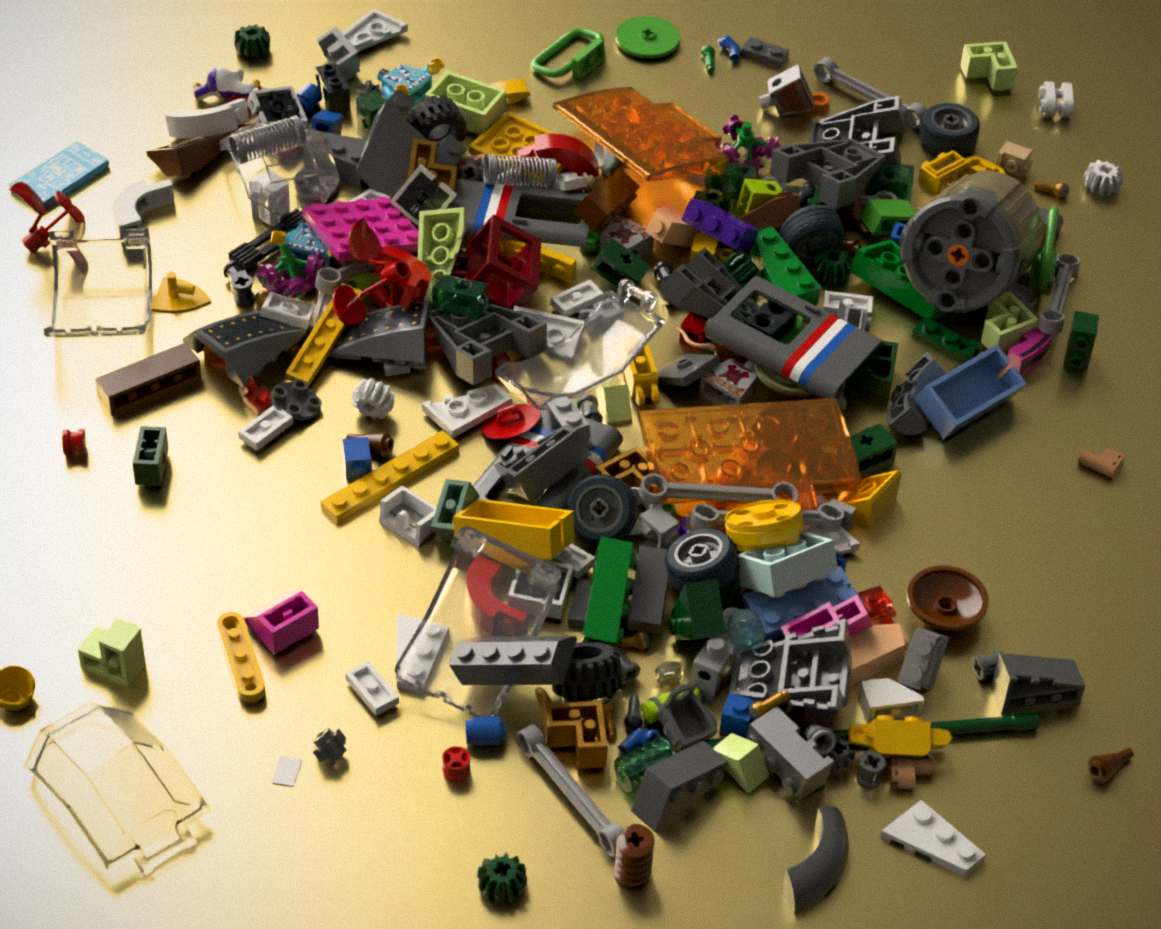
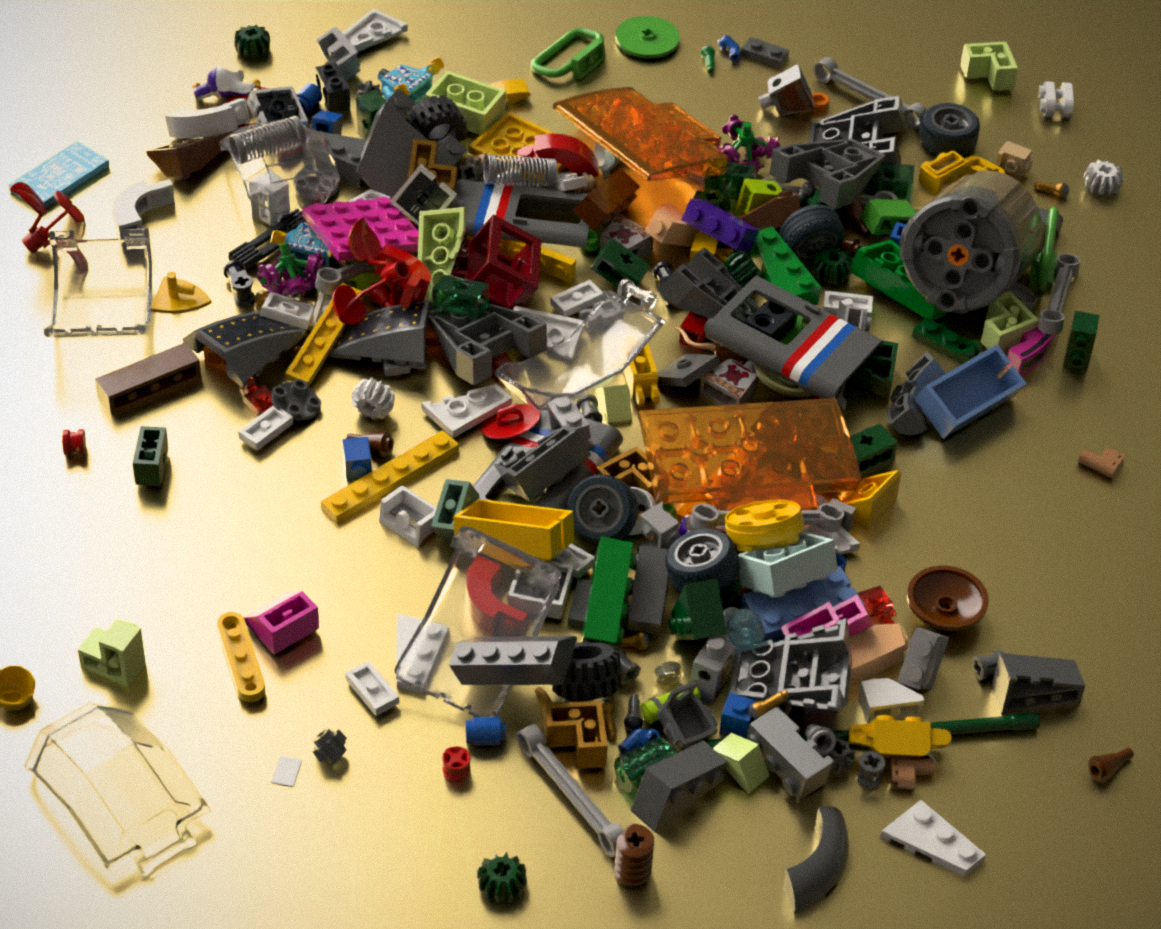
light grey piece [639,473,798,505] -> none

